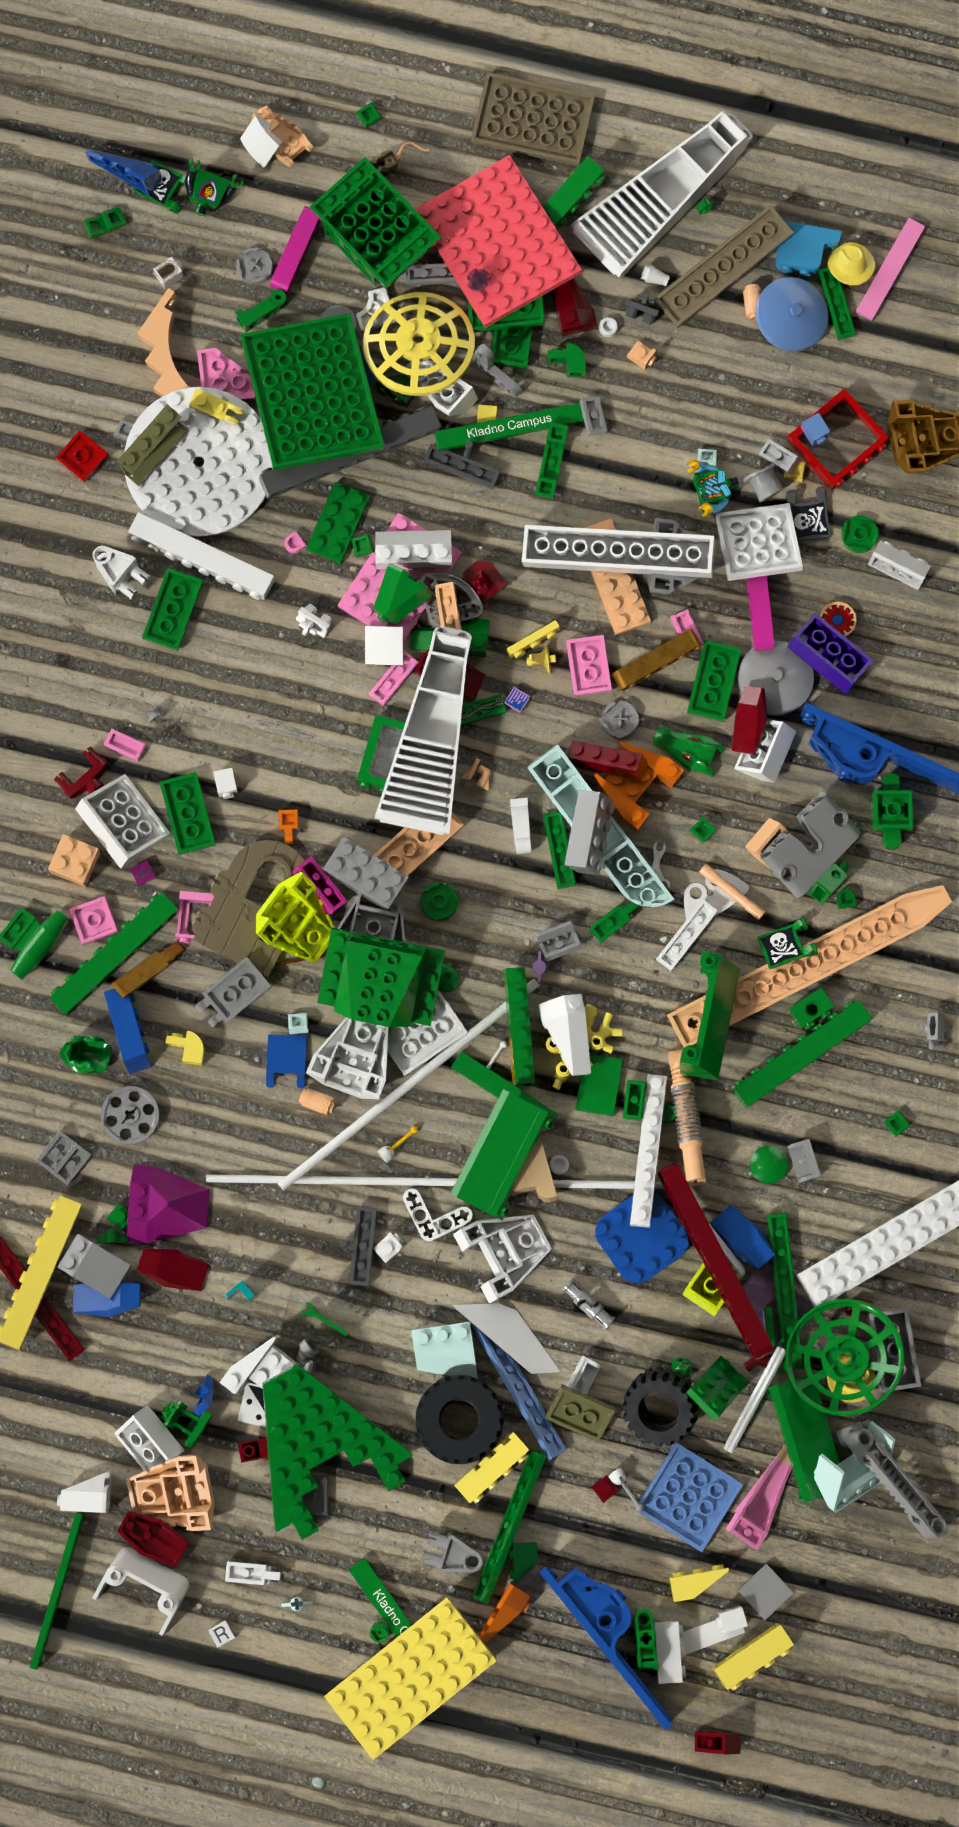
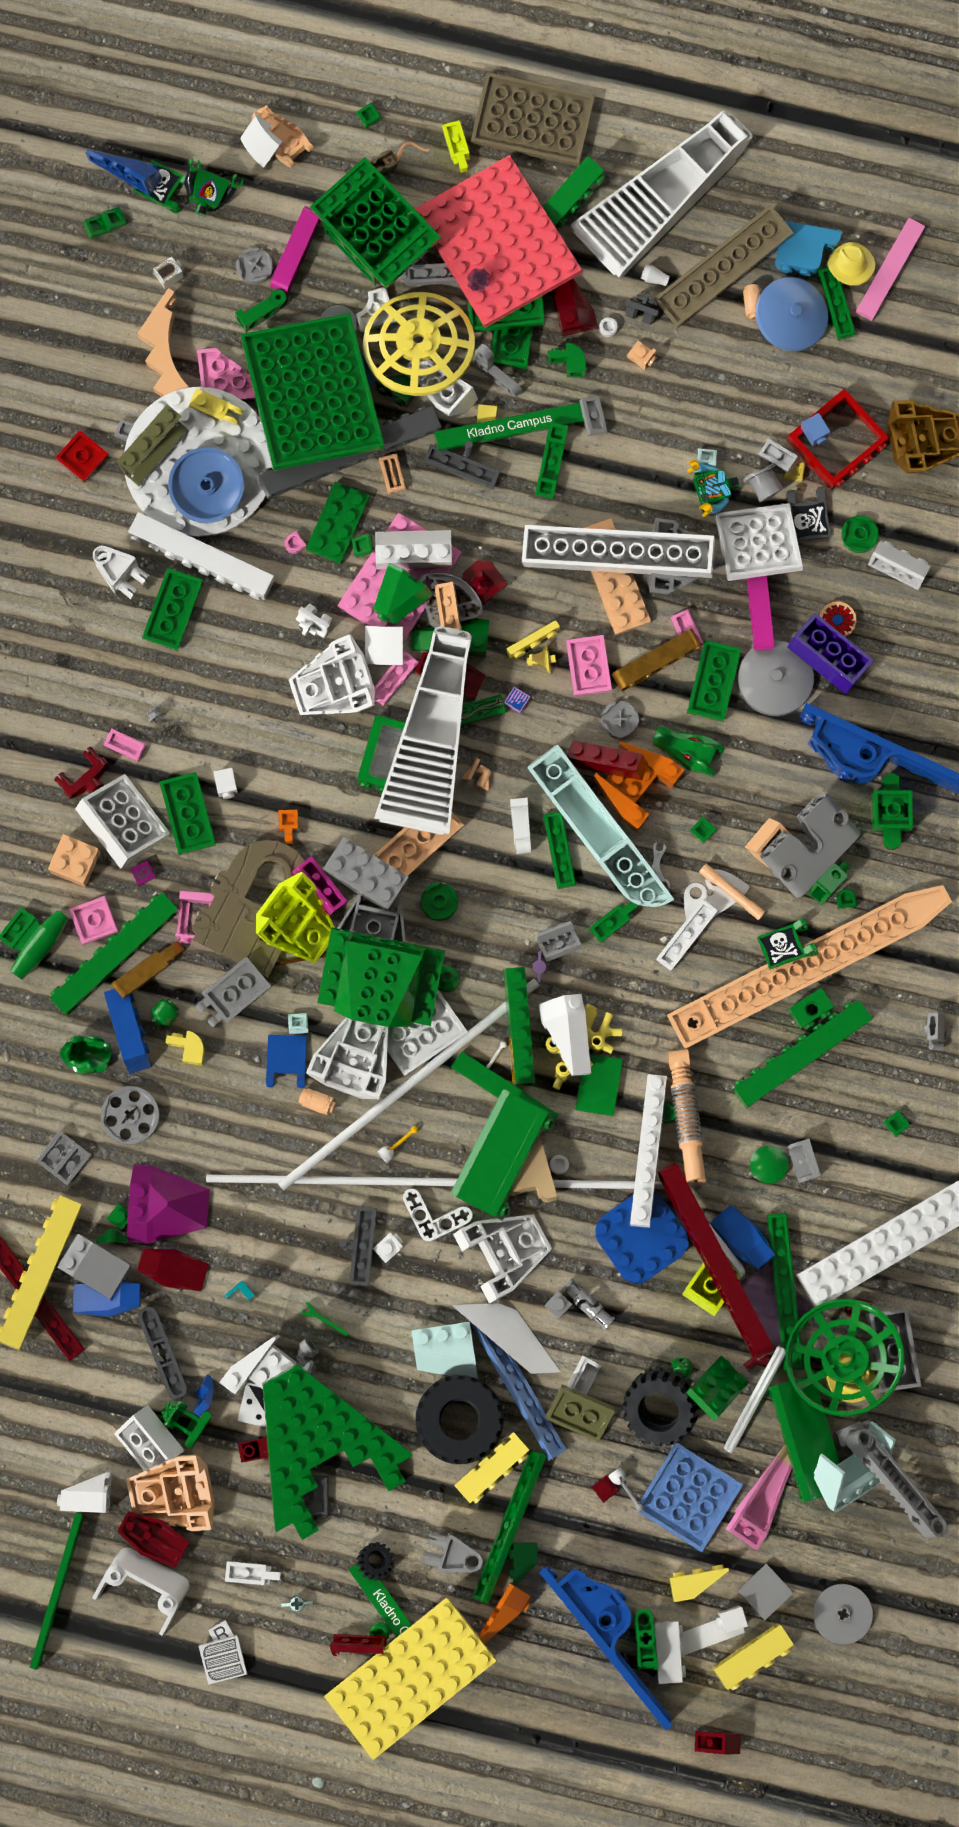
light grey brick [565,790,614,875] -> none
green brick [623,1080,647,1121] -> none
green windscreen [680,951,740,1081] -> none
green tile [696,198,715,215] -> none
dark red piece [732,685,767,755] -> none
white slope [734,719,796,783] -> none
green tile [762,1307,776,1347] -> none
none -> dark grey piece [138,1307,187,1399]
none -> green head [150,999,179,1027]
none -> medium blue dish [168,447,244,524]
none -> tile [199,1635,247,1685]
none -> white wedge [289,634,375,715]
none -> dark red hinge [330,1634,387,1656]
none -> black tyre [356,1542,395,1581]
none -> light nougat tile [379,453,406,494]
none -> neon yellow hinge [442,120,470,173]
none -> light grey brick [544,1291,572,1320]
none -> light grey piece [813,1584,873,1645]

